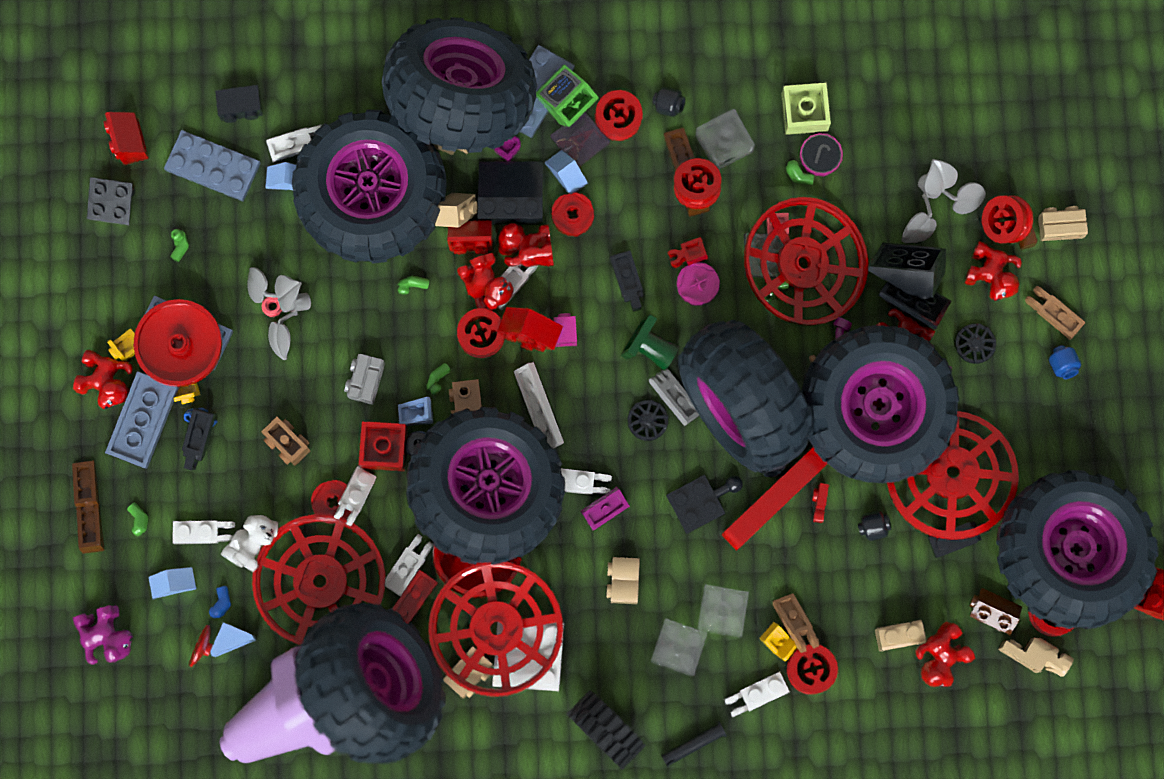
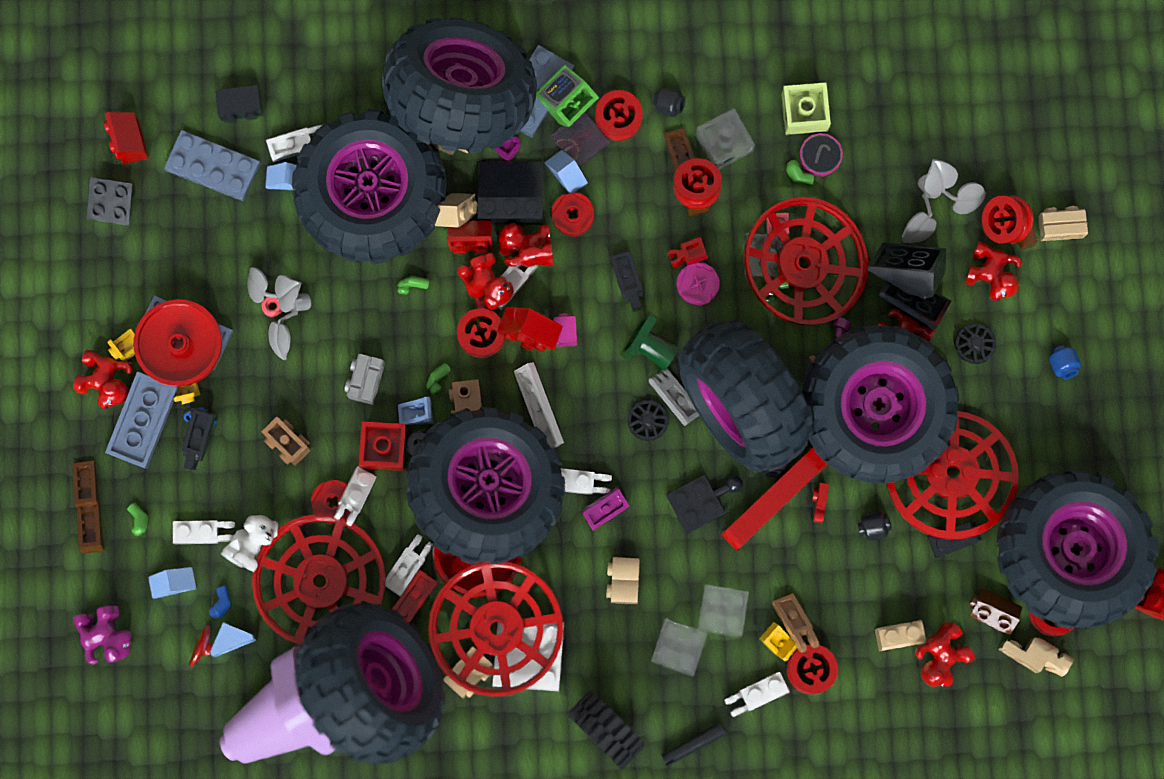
bright green arm [170,229,189,262] -> none
medium nougat hinge [1025,286,1085,340] -> none

